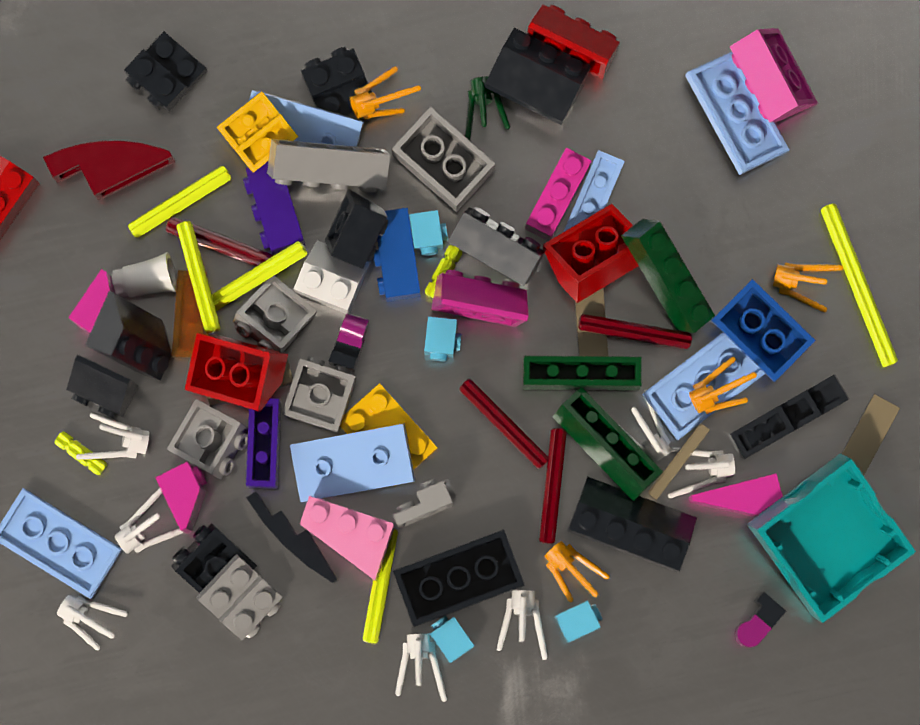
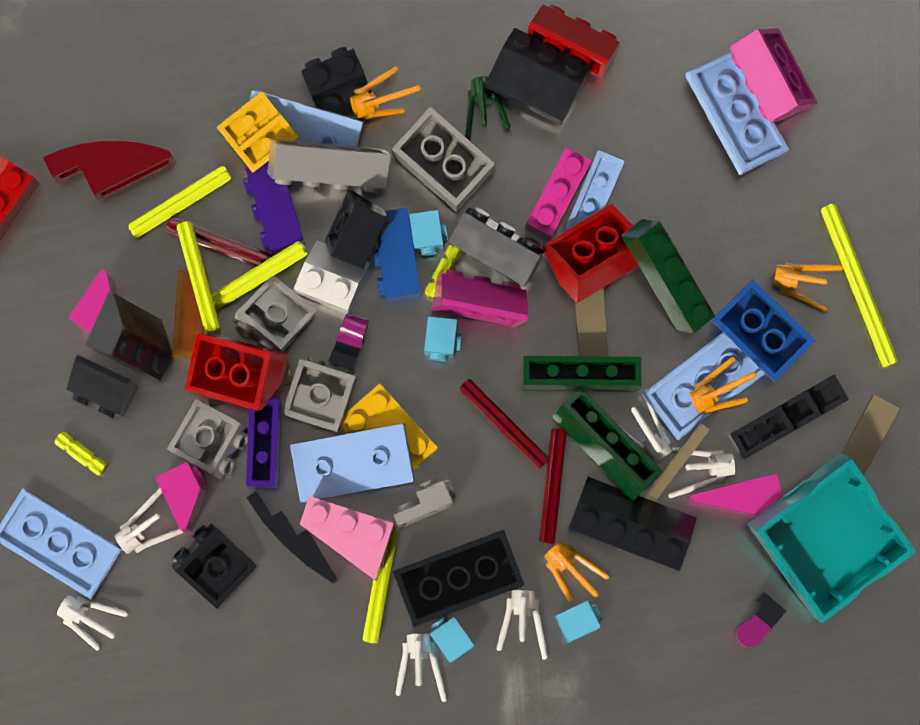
white plant [76,412,149,460] -> none
white plant [112,252,177,298] -> none
black plate [124,31,207,112] -> none
light grey plate [196,554,283,640] -> none
dark red axle [578,314,692,349] -> none

